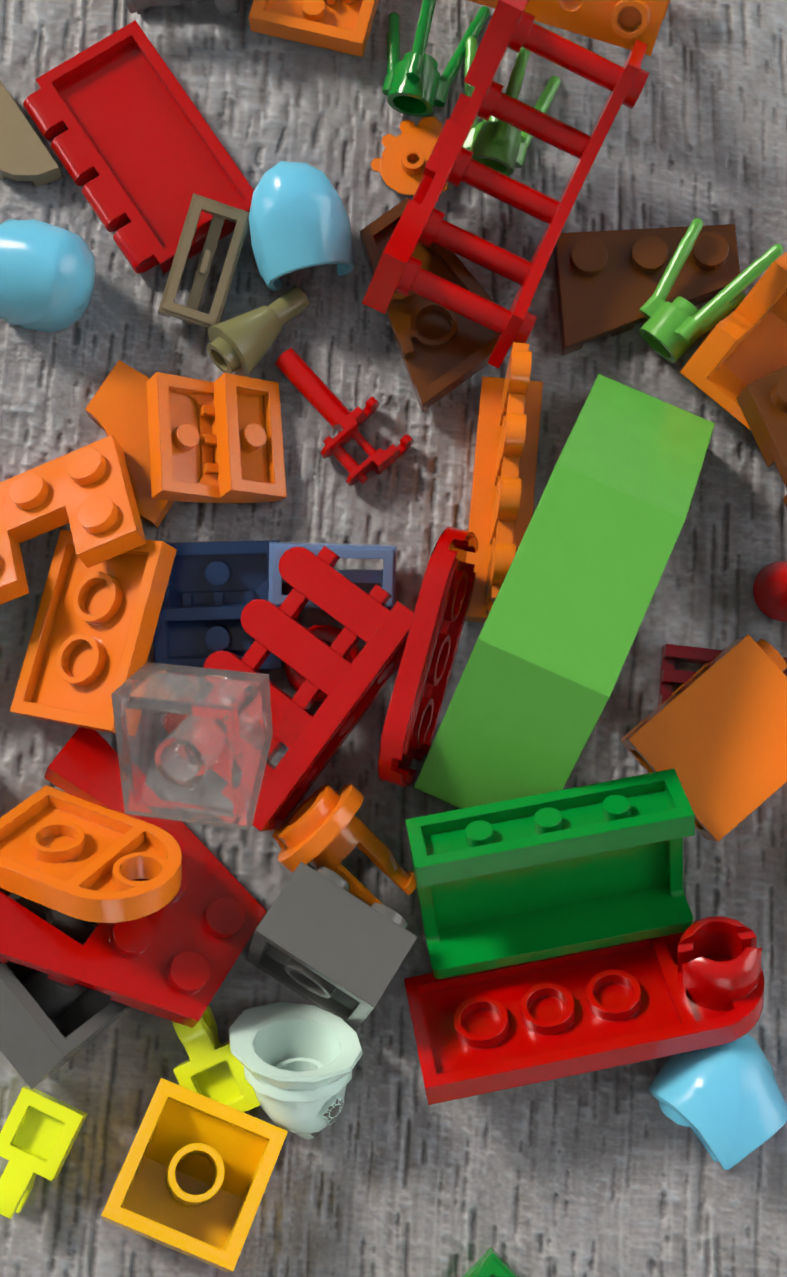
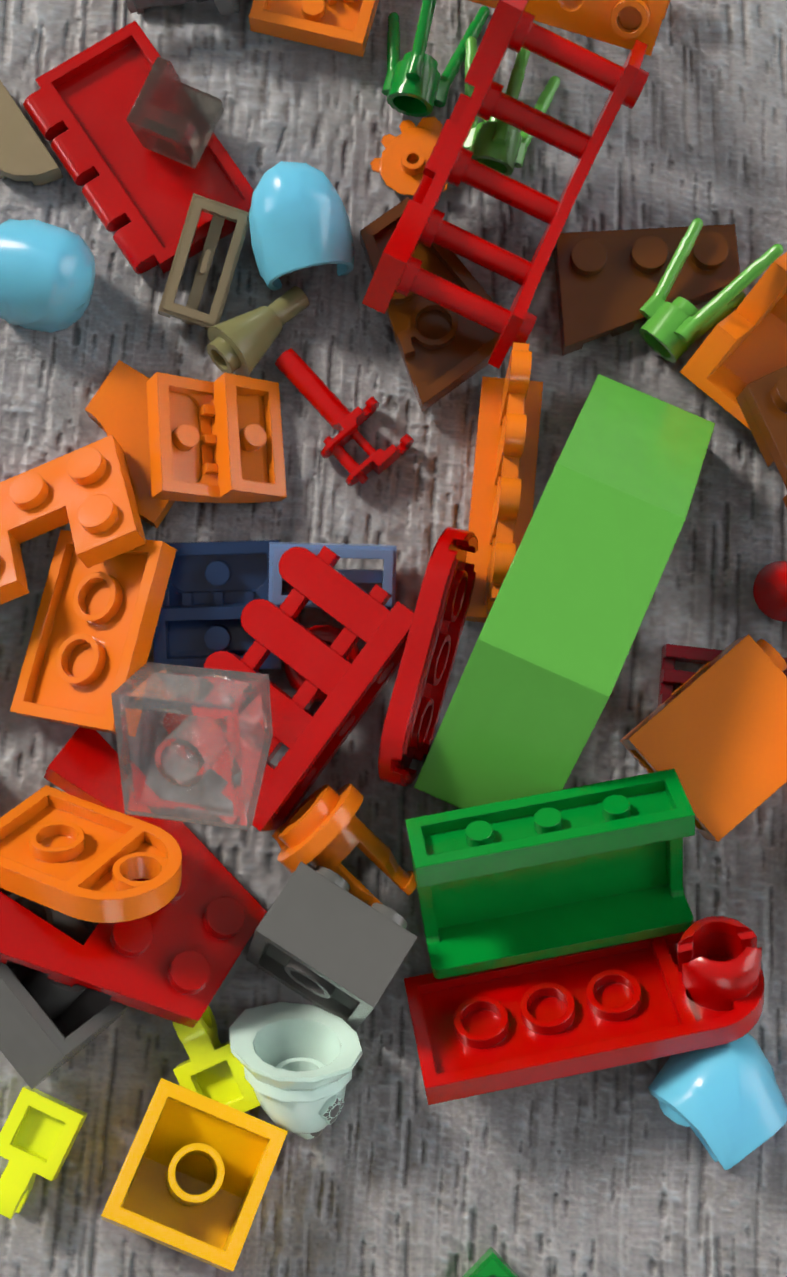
none -> clear smoke panel [126,57,224,169]

